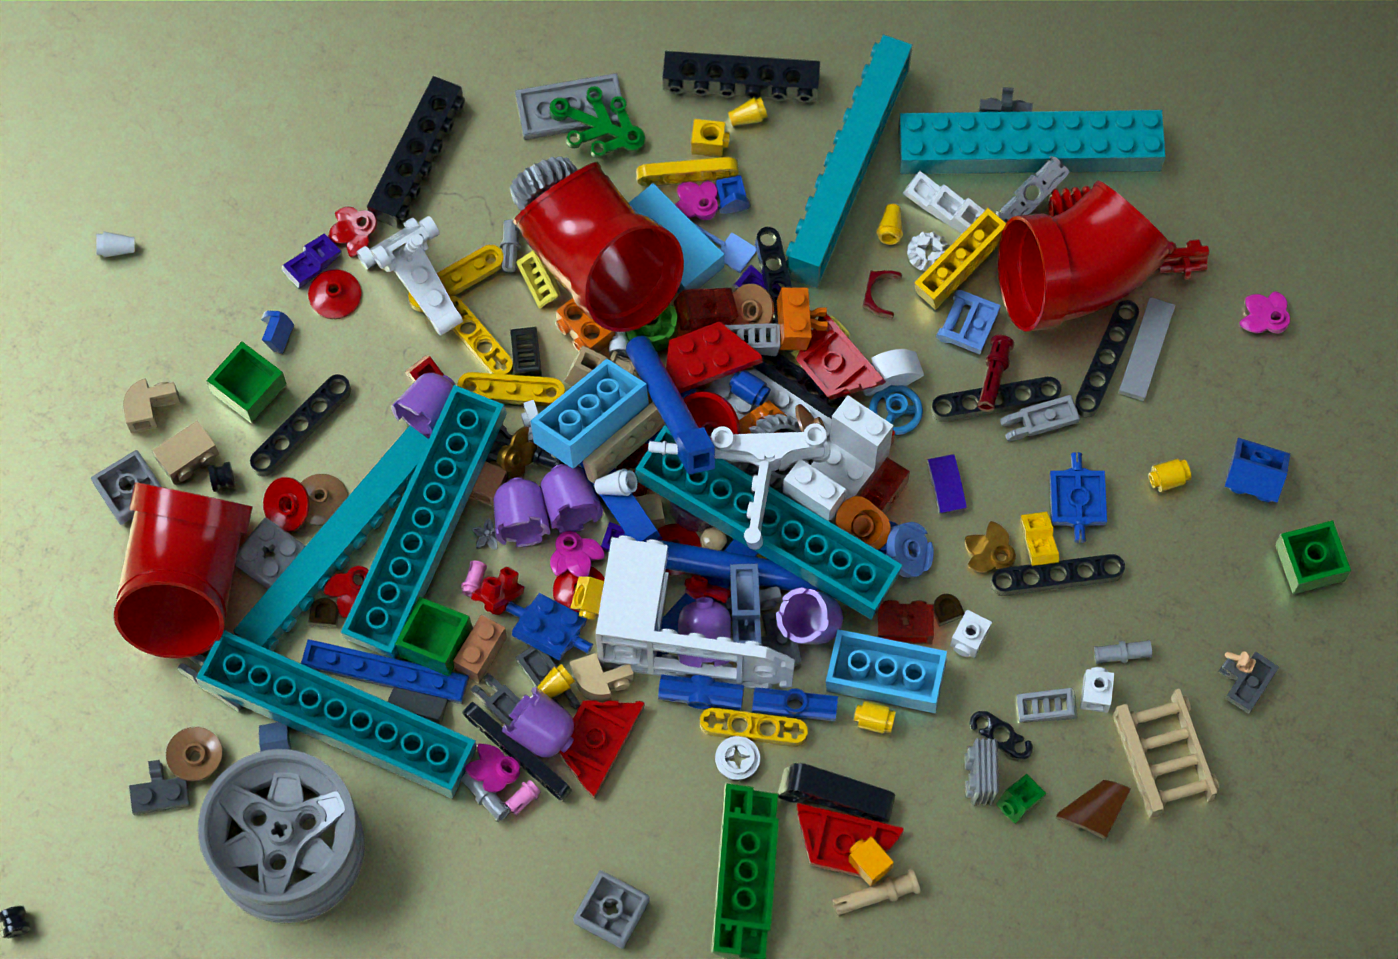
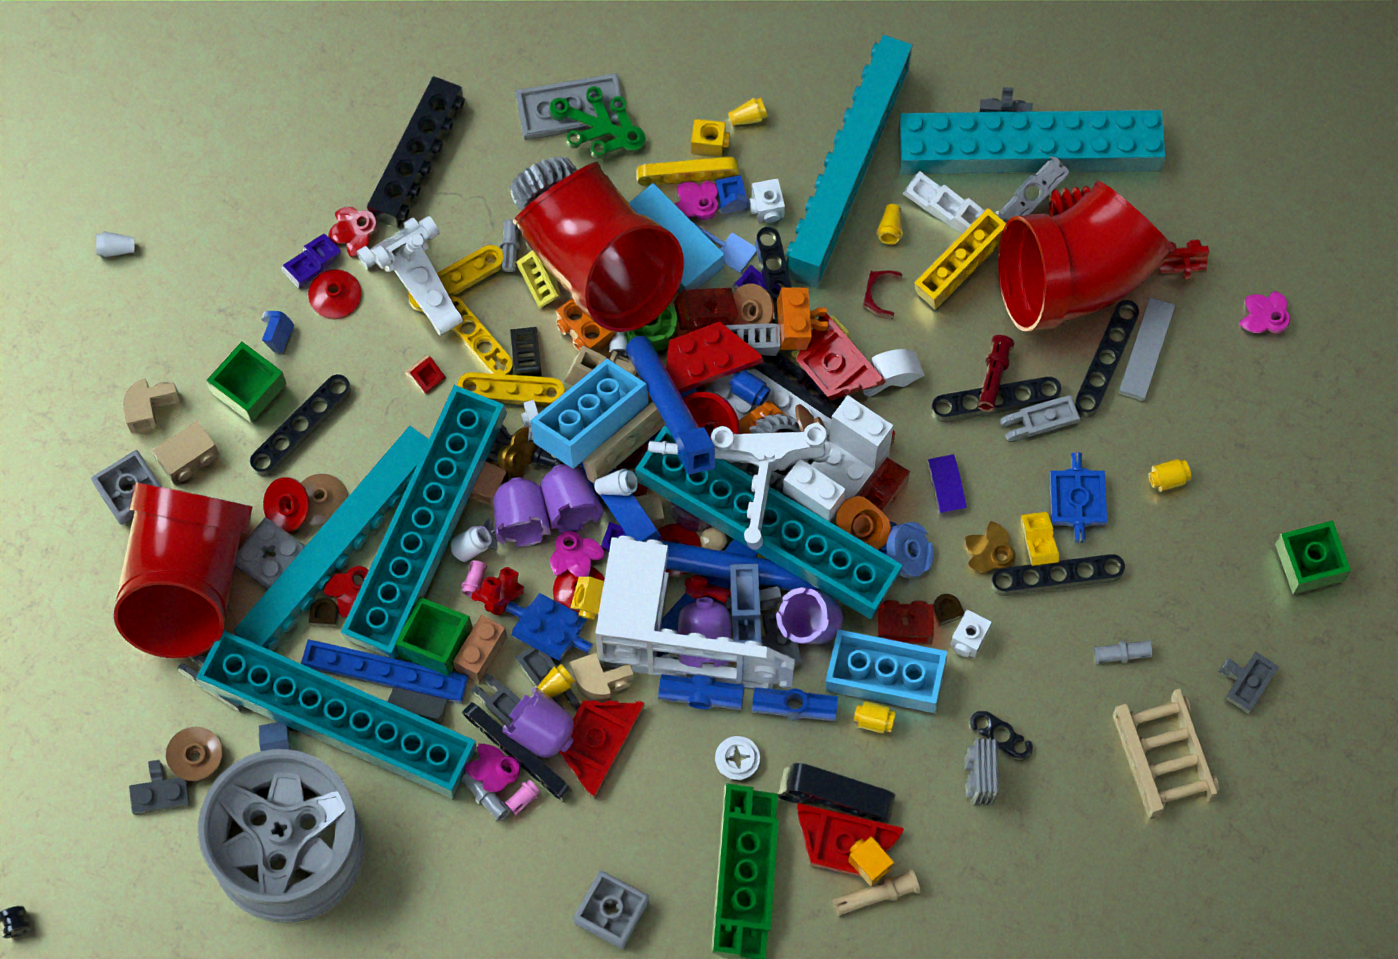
black wheel [208,462,235,492] -> none
medium lavender cylinder [391,373,455,439] -> none
black brick [662,51,820,102] -> none
yellow beam [700,708,808,747] -> none
dark azure piece [869,385,923,435] -> none
white gear [907,231,949,271] -> none
medium blue plate [936,290,1001,354] -> none
green bracket [996,774,1047,823] -> none
light grey slope [1017,688,1077,723] -> none
reddish brown slope [1056,780,1131,840] -> none
white brick [1080,667,1114,713] -> none
blue slope [1224,438,1290,502] -> none
light nougat hand [1225,651,1256,673] -> none
none -> white brick [451,526,492,562]
none -> white brick [749,179,785,223]

